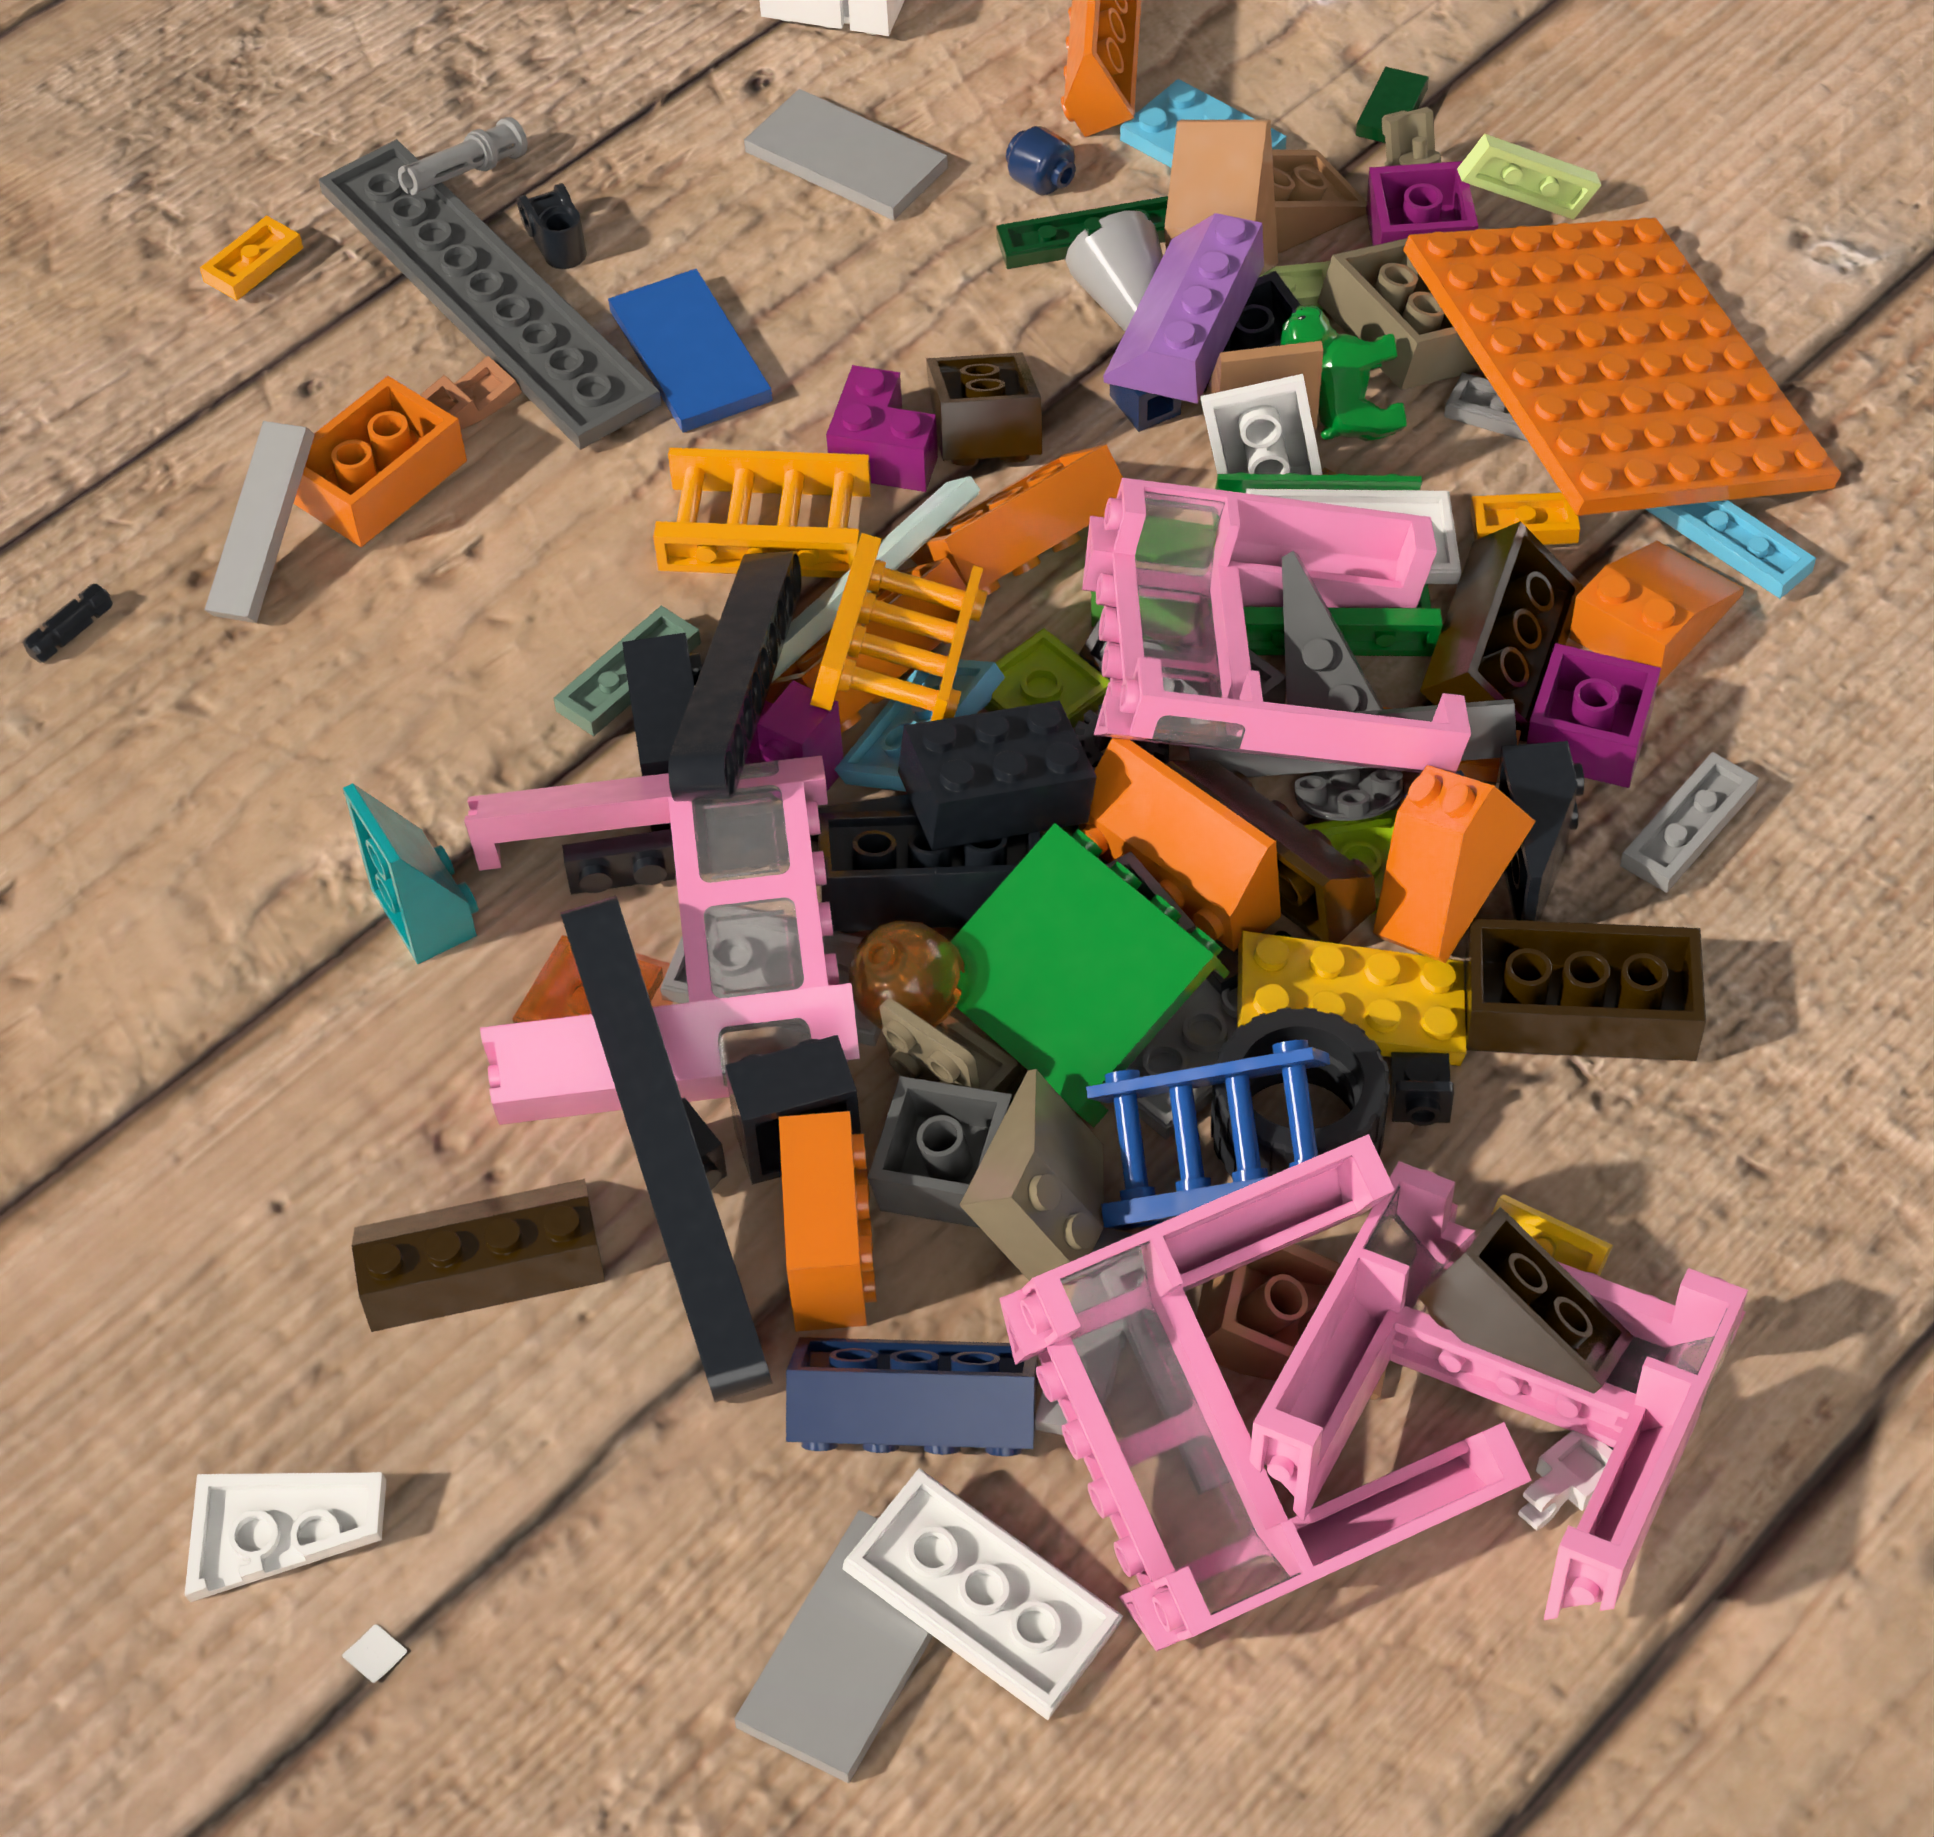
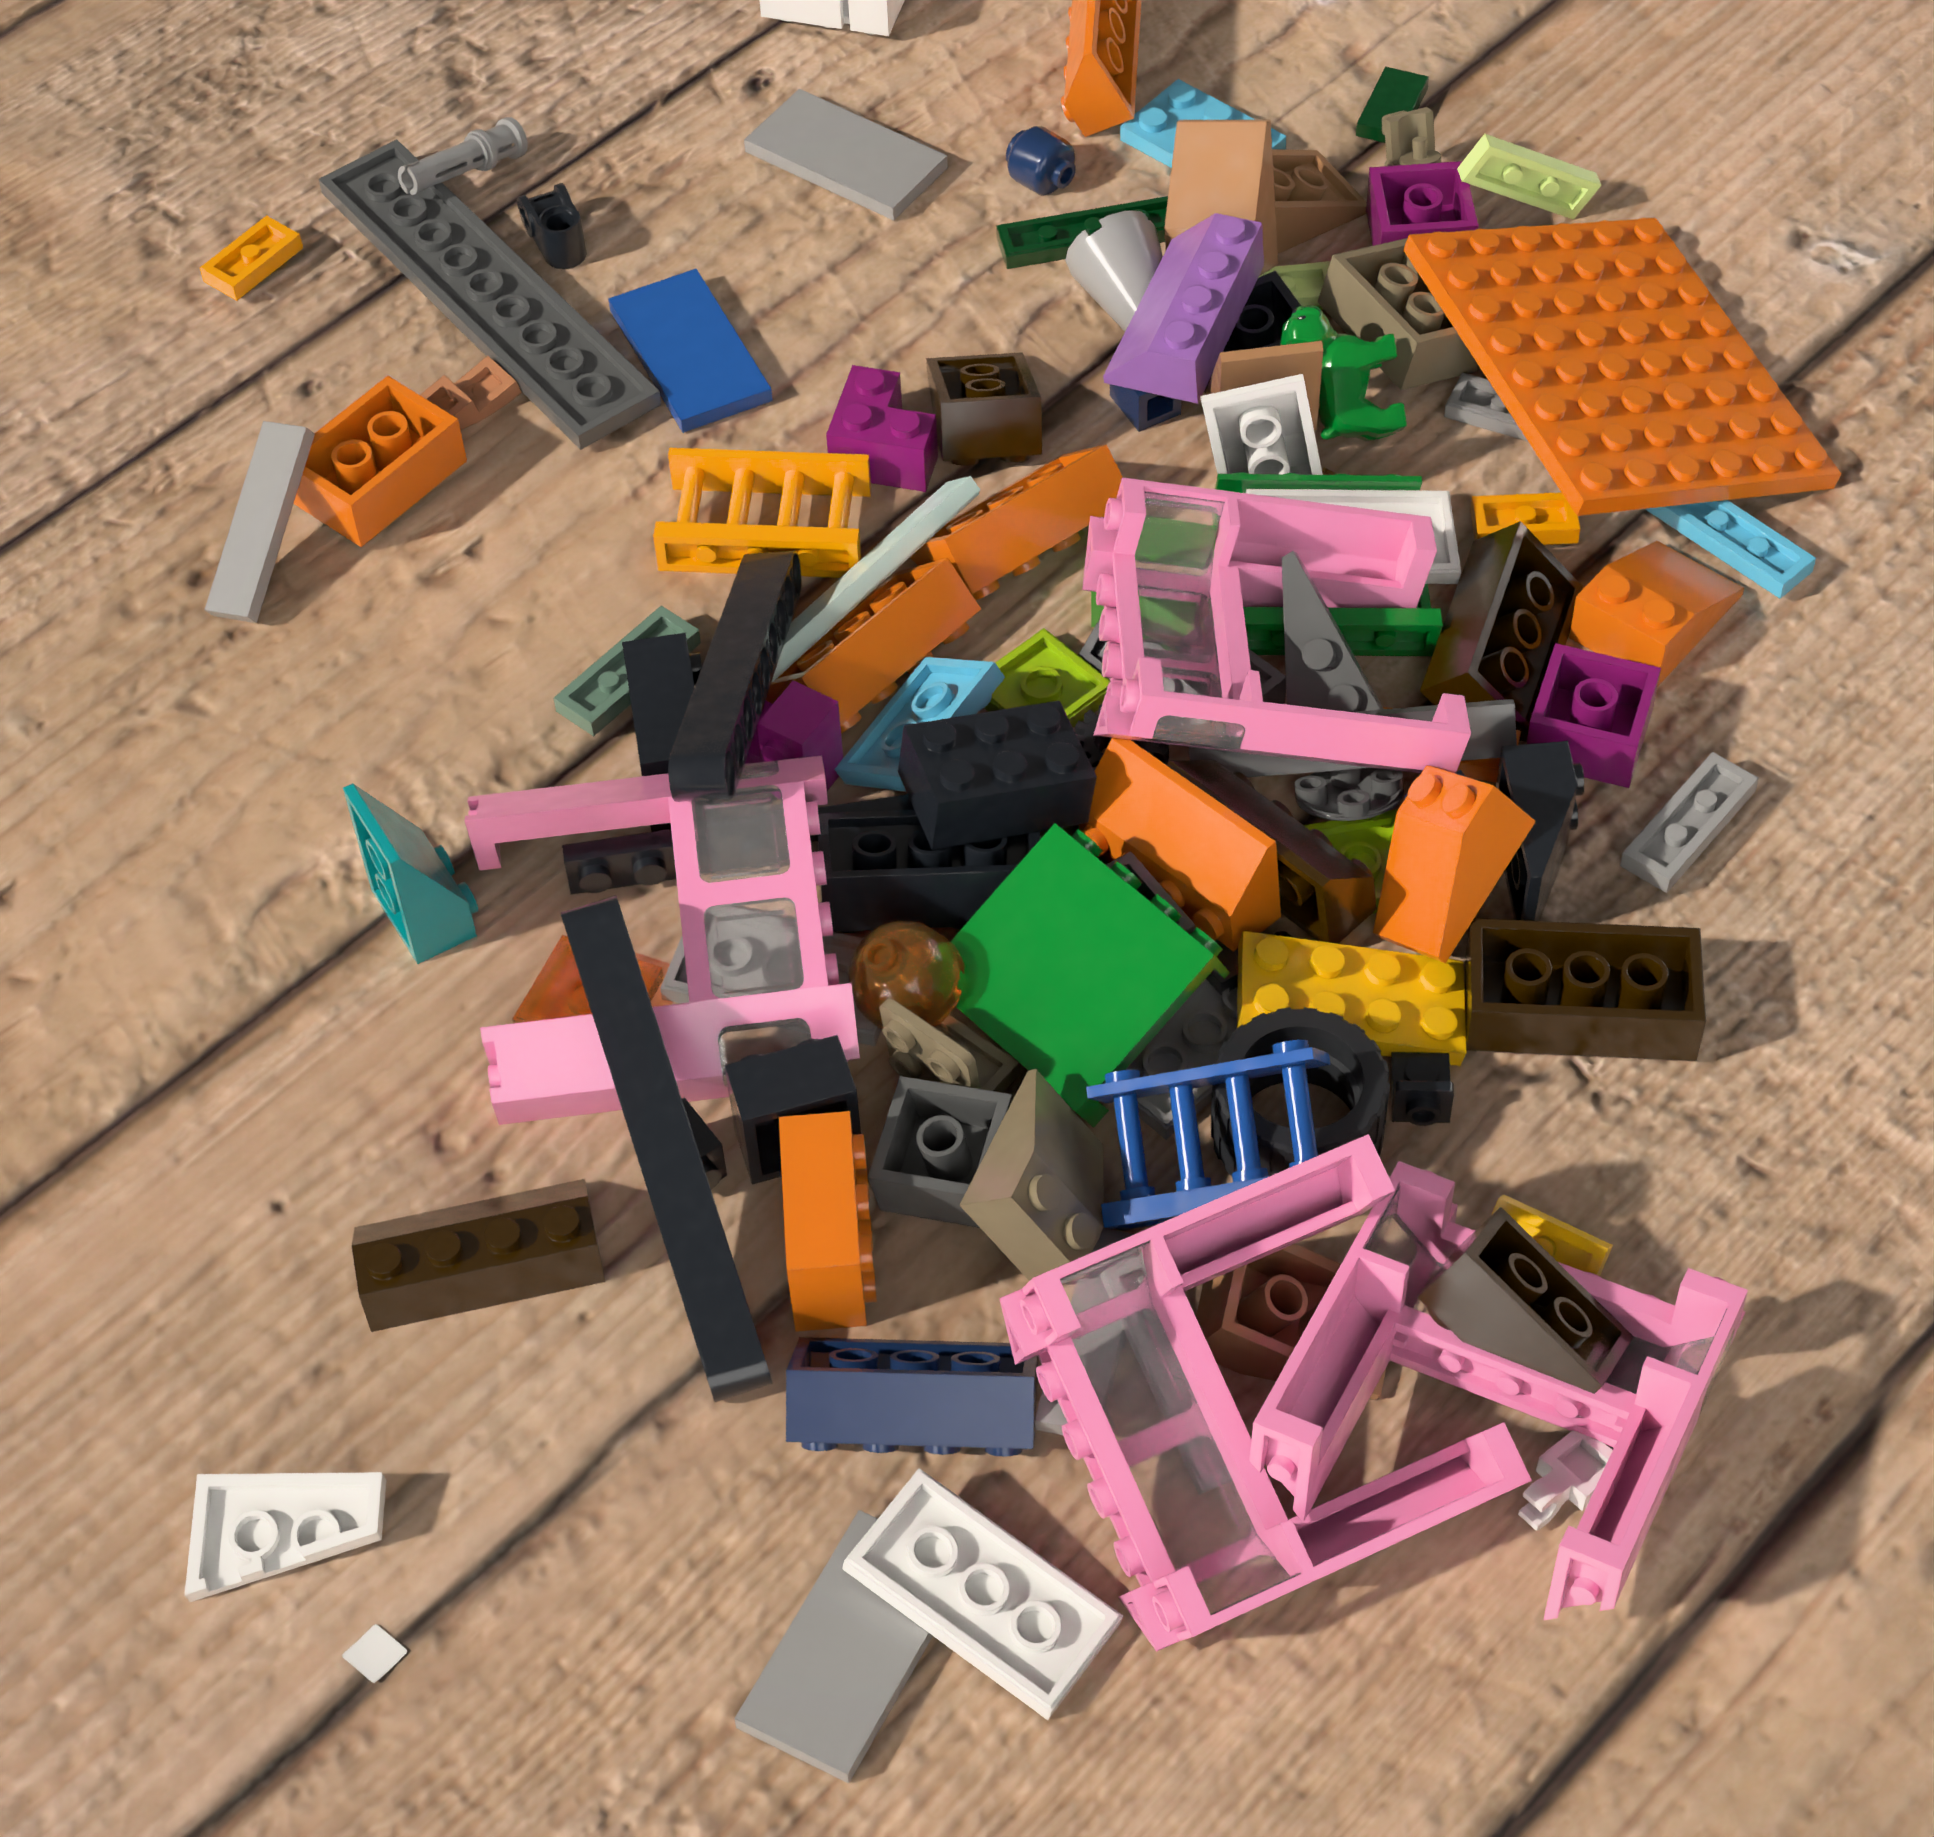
black axle [23,583,113,663] -> none
light orange fence [810,533,988,721] -> none

